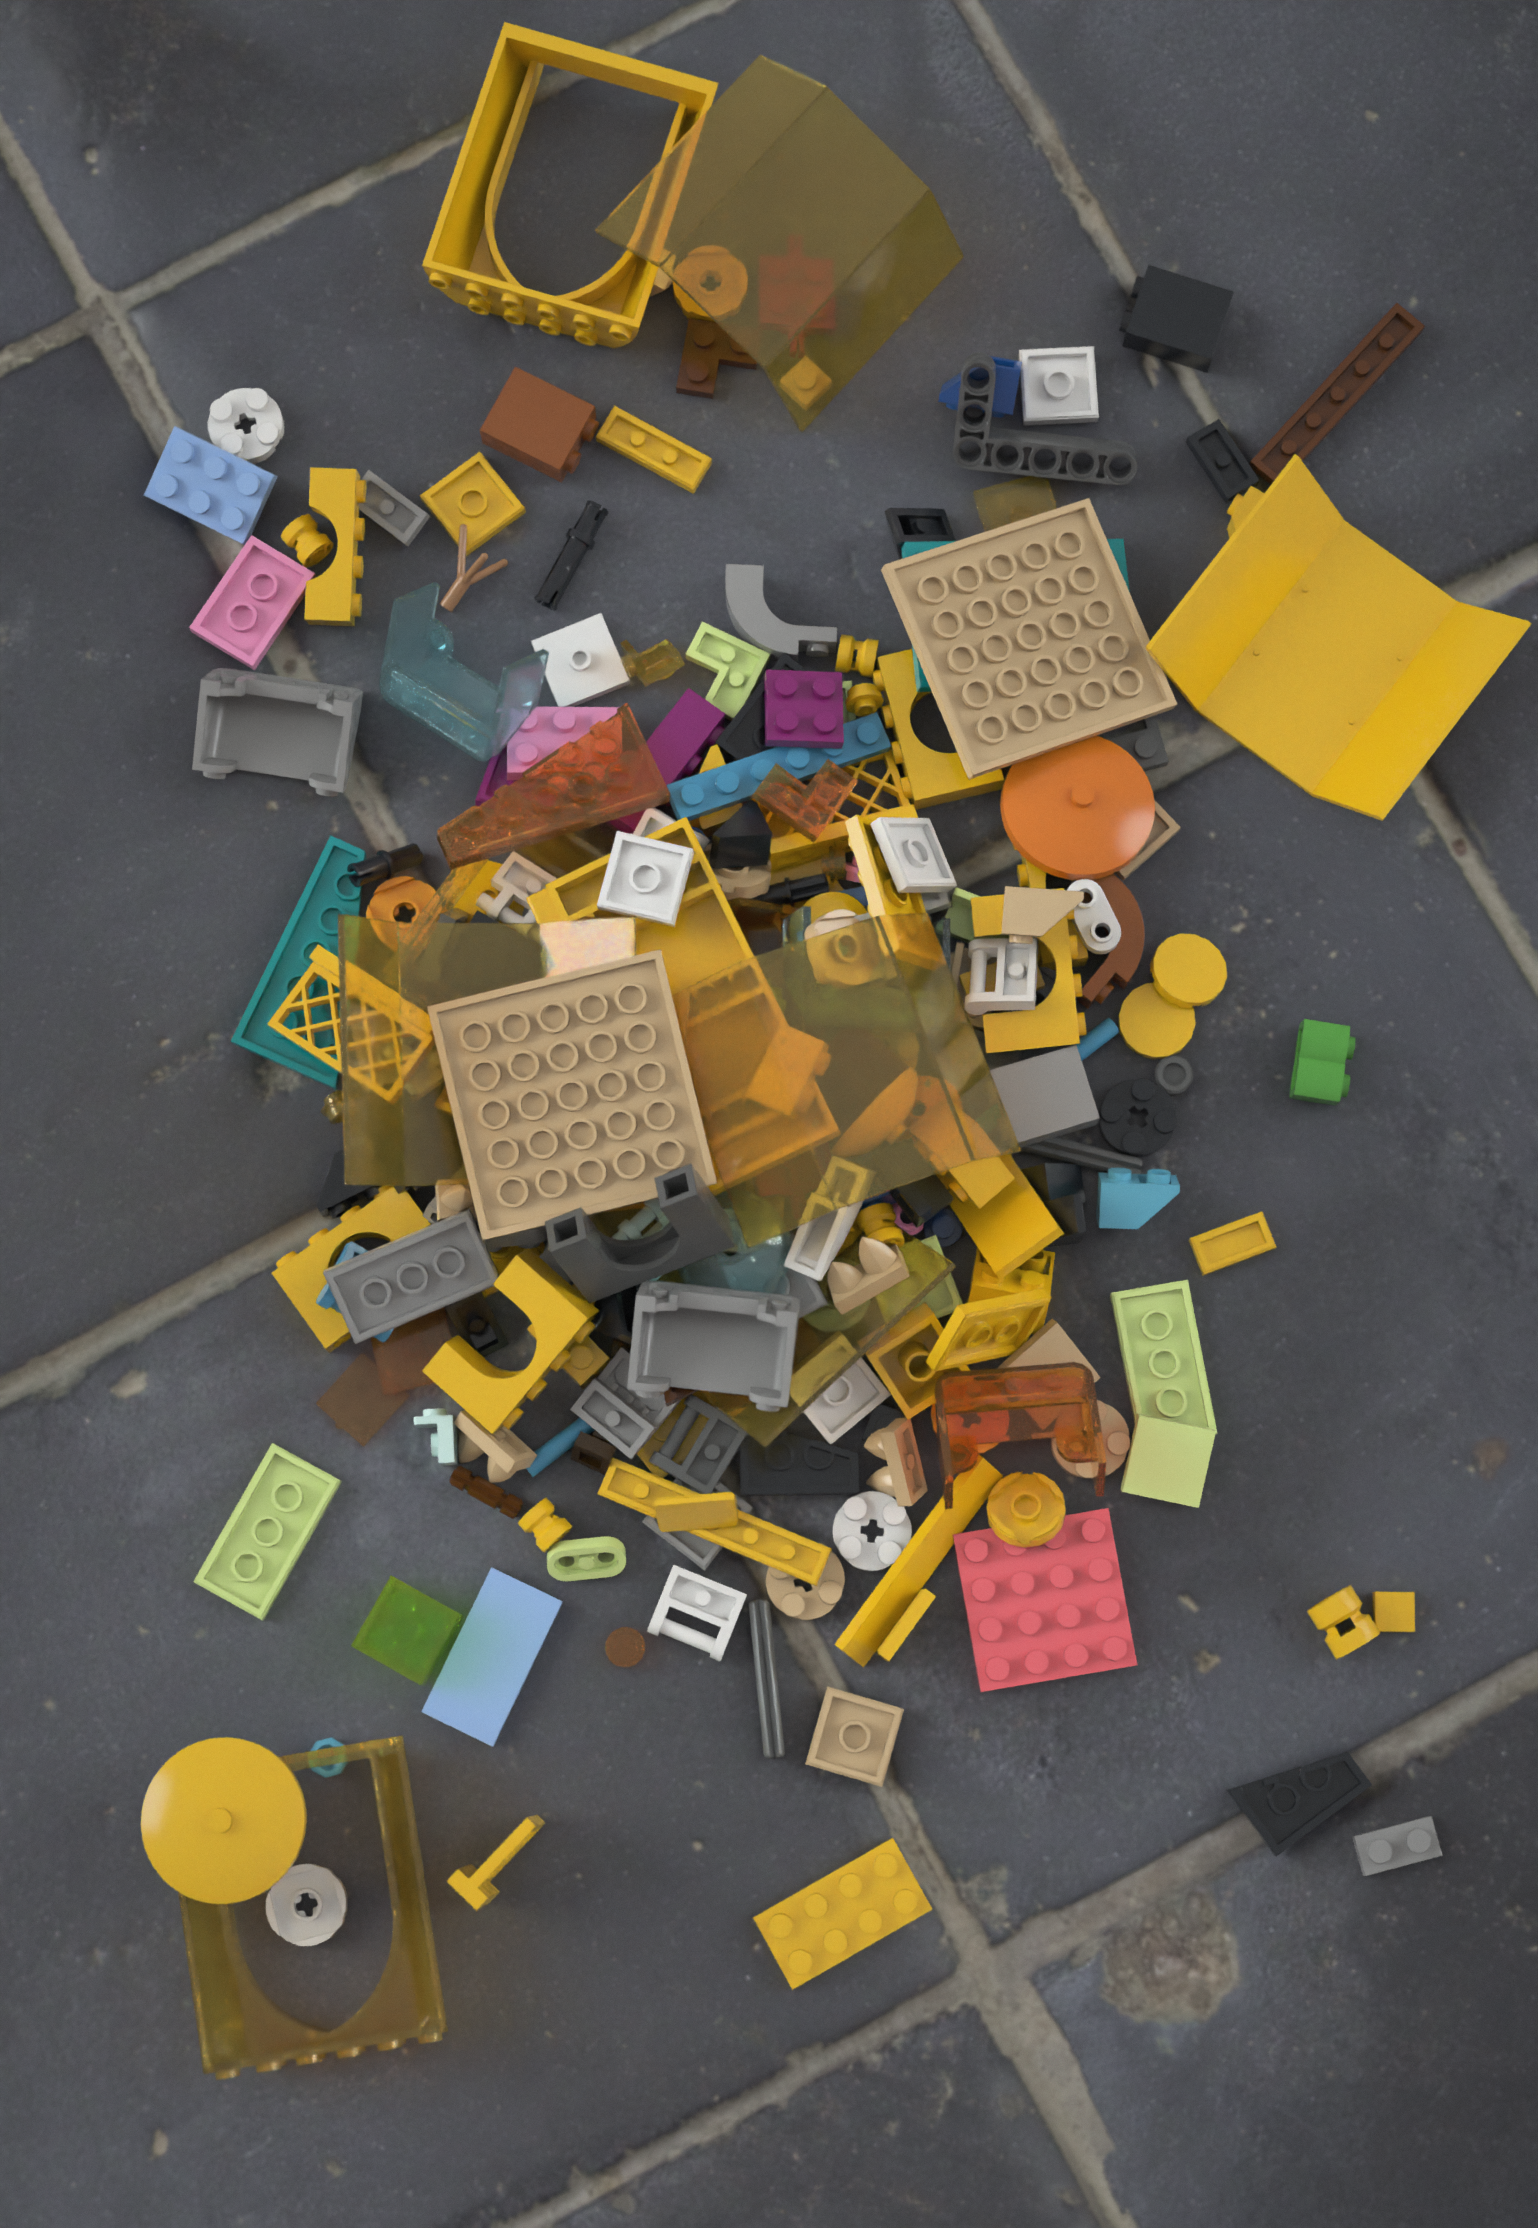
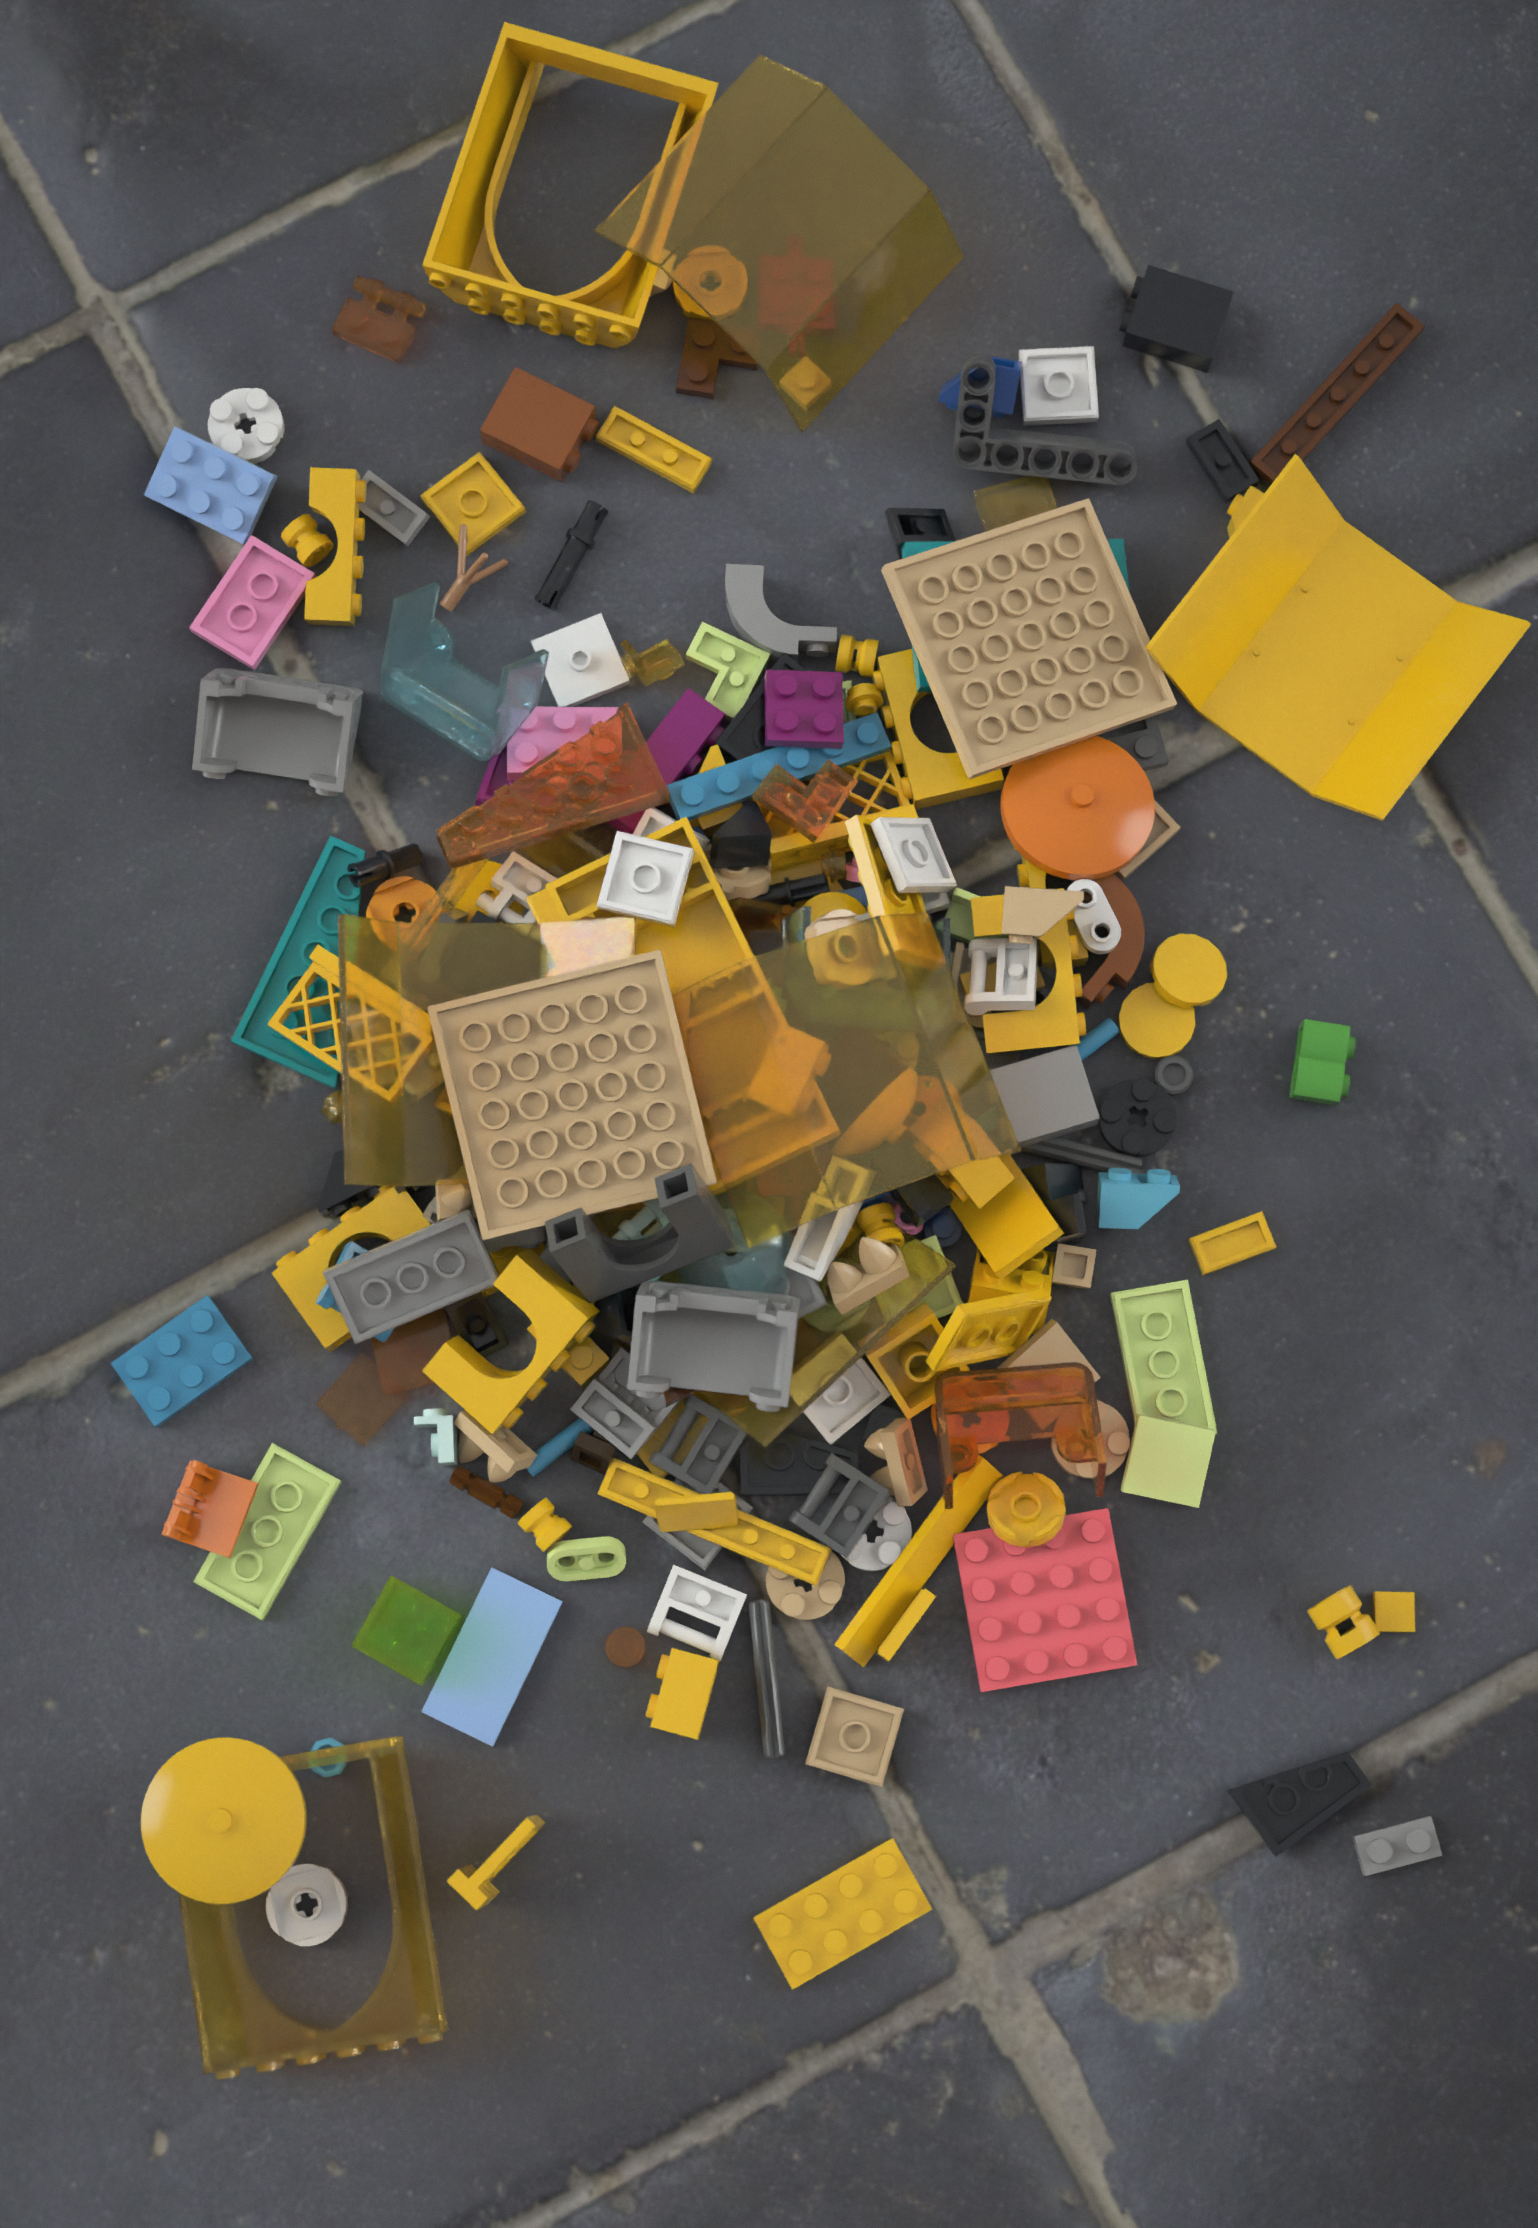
none -> dark azure plate [111,1295,254,1428]
none -> orange hinge [161,1460,259,1558]
none -> clear orange plate [331,275,426,364]
none -> yellow brick [645,1648,719,1740]
none -> dark grey plate [788,1453,891,1558]
none -> tan plate [1052,1243,1097,1290]

